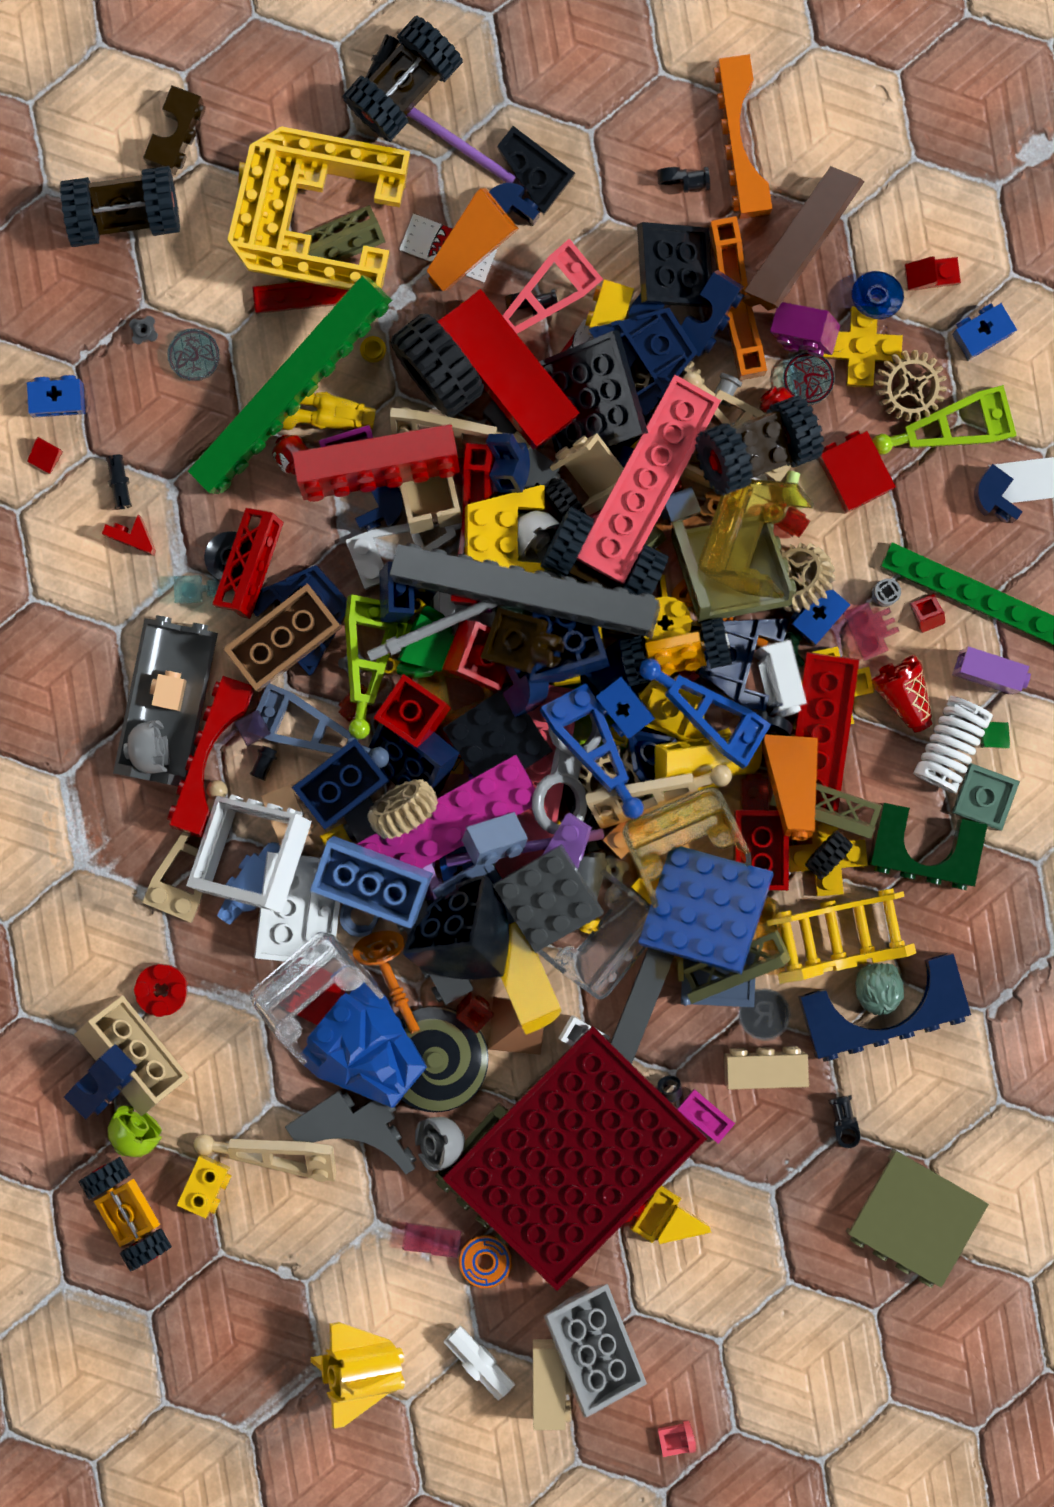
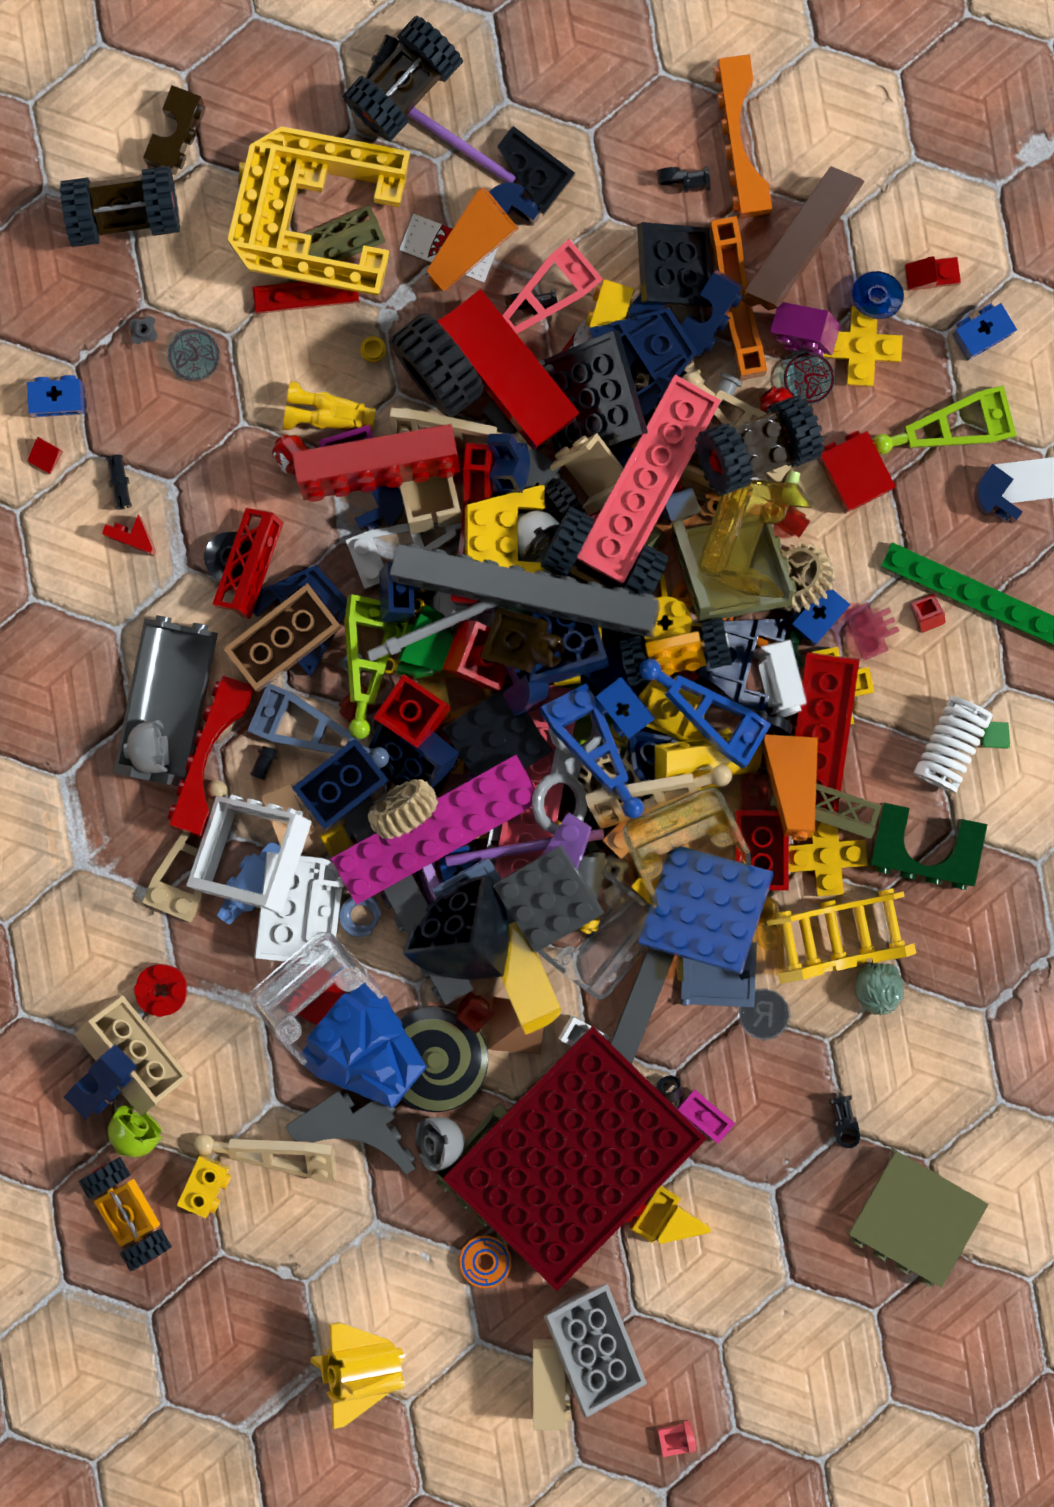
light nougat brick [150,670,187,711] -> none
clear light blue plate [174,575,220,604] -> none
green brick [188,275,392,494] -> none
clear purple tile [234,710,271,746] -> none
medium blue brick [310,836,433,929] -> none
orange dish [352,931,420,1034] -> none
clear pink slope [402,1222,461,1258] -> none
white piece [444,1325,515,1401] -> none
sand blue brick [462,812,528,867] -> none
olive fence [683,930,791,1004] -> none
tan piece [723,1046,809,1089] -> none
dark blue arch [798,953,971,1062] -> none
black tyre [805,830,853,880] -> none
red cone [871,655,933,733] -> none
light grey wheel [872,579,901,607] -> none
tan gear [875,350,947,421] -> none
sand green tile [951,763,1020,831] -> none
medium lavender brick [952,646,1031,694] -> none

